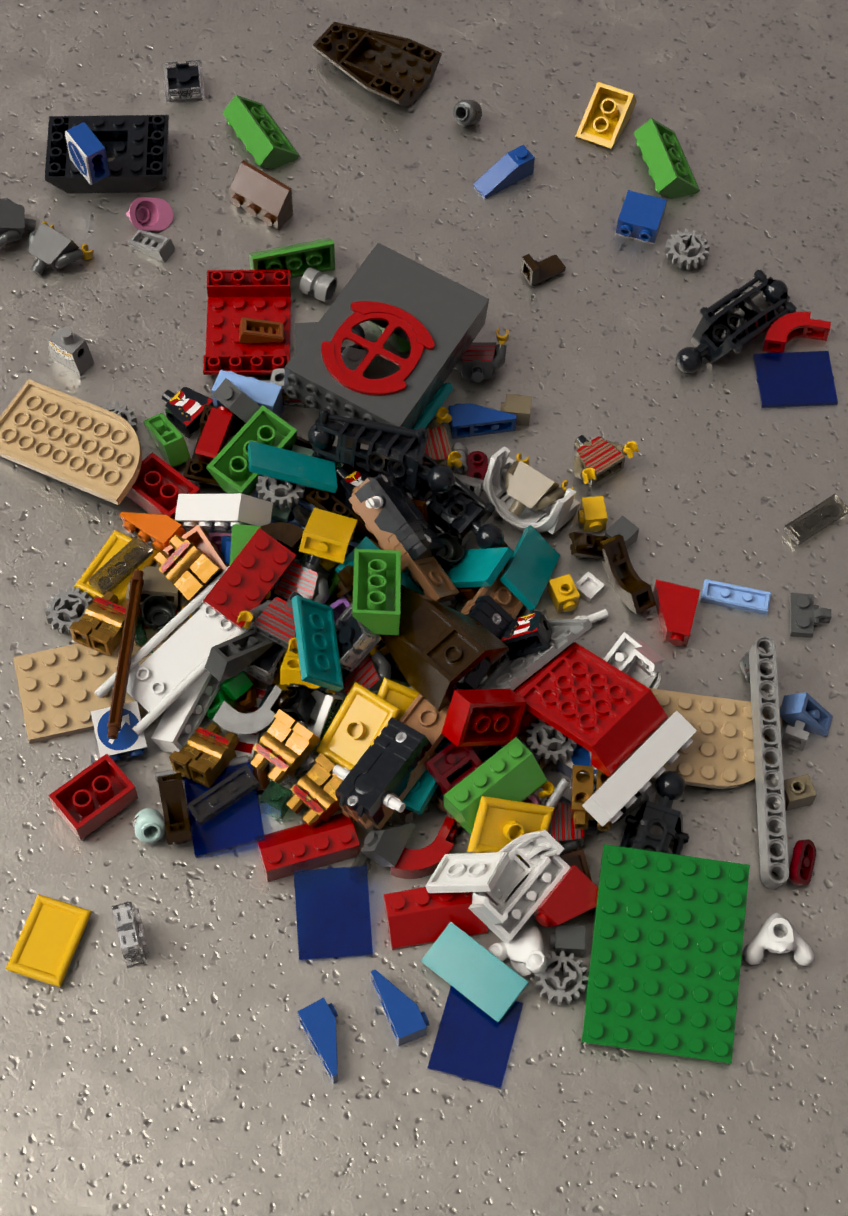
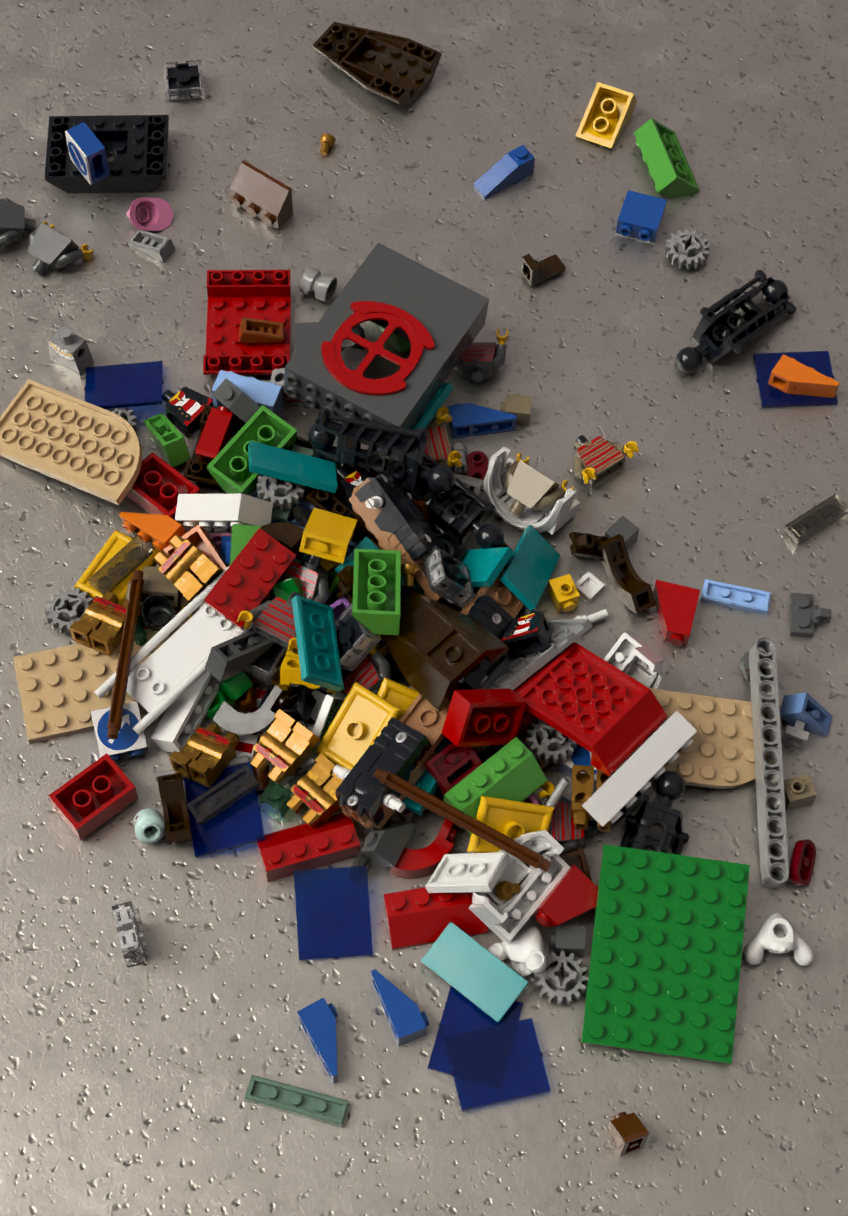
yellow piece [5,894,92,988] -> none
bright green slope [222,95,300,169] -> none
bright green slope [249,238,335,278] -> none
dark grey head [453,100,482,126] -> none
yellow brick [578,496,608,532] -> none
red arch [762,312,831,355] -> none
none -> clear blue piece [84,361,164,409]
none -> sand green tile [244,1075,349,1128]
none -> green slope [273,578,304,601]
none -> pearl gold piece [320,133,336,156]
none -> reddish brown piece [373,767,552,872]
none -> pearl gold piece [401,564,419,588]
none -> clear piece [423,546,475,608]
none -> clear blue piece [444,1018,551,1112]
none -> pearl gold piece [495,881,521,901]
none -> reddish brown slope [608,1112,649,1156]
none -> orange slope [768,354,840,398]

